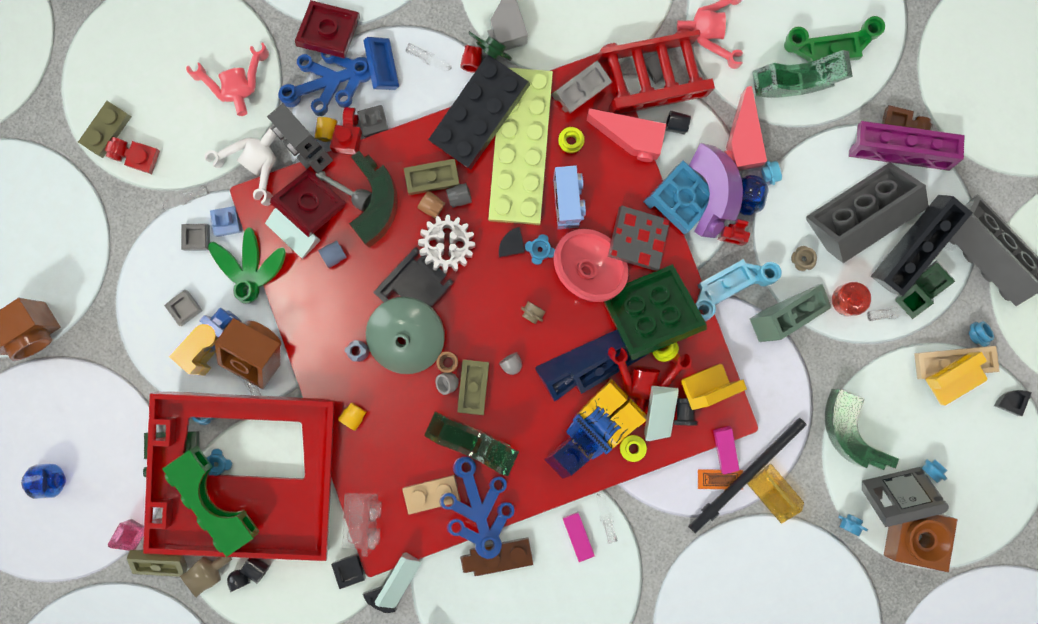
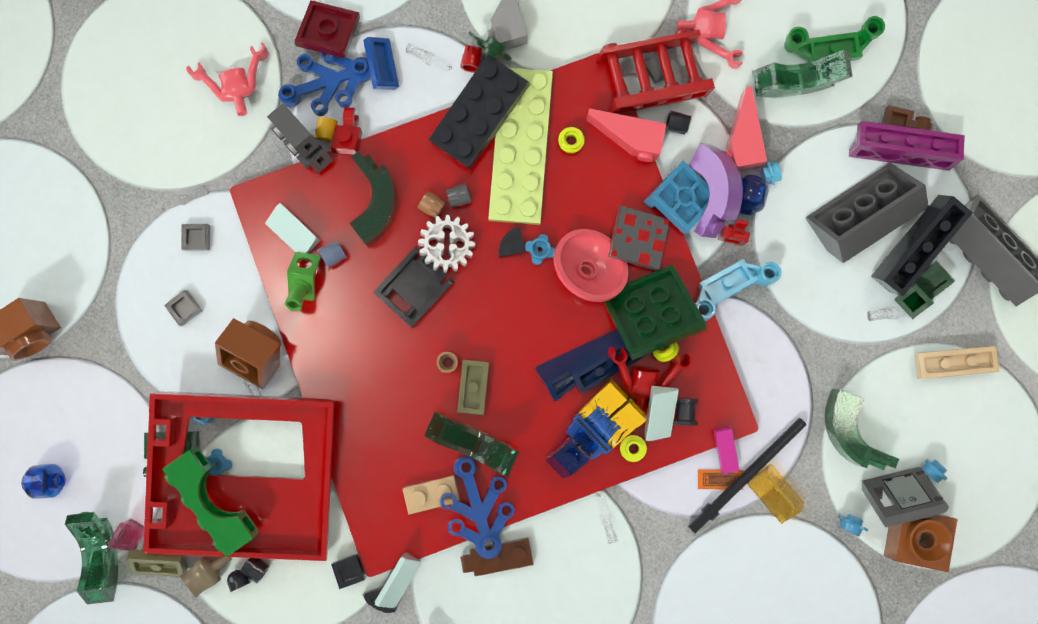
olive plate [78,101,132,158] -> none
red plate [105,137,160,175] -> none
yellow hips [169,308,241,376] -> none
white piece [205,127,277,206] -> none
green plant [208,227,286,304] -> none
medium blue tile [210,206,242,237] -> none
dark red tile [270,169,346,238] -> none
hinge [316,171,374,212] -> none
yellow hose [338,403,366,431] -> none
clear bracket [342,493,382,557] -> none
sand blue hose [345,340,369,362] -> none
dark grey tile [357,105,389,138] -> none
sand green dish [366,297,445,374] -> none
olive plate [404,159,460,195] -> none
light grey hinge [435,372,459,395] -> none
light grey hinge [499,352,522,375] -> none
dark tan plate [521,301,546,324] -> none
flat silver hinge [551,60,612,113] -> none
light blue piece [553,166,586,229] -> none
dark pink piece [562,512,595,562] -> none
yellow panel [681,364,747,410] -> none
sand green slope [750,284,832,342] -> none
dark tan plate [791,246,817,271] -> none
clear red head [832,282,871,316] -> none
yellow panel [925,352,987,406] -> none
dark azure plate [969,321,995,347] -> none
black tile [994,390,1032,416] -> none
none -> clear green arch [64,512,119,605]
none -> bright green bracket [285,252,321,311]

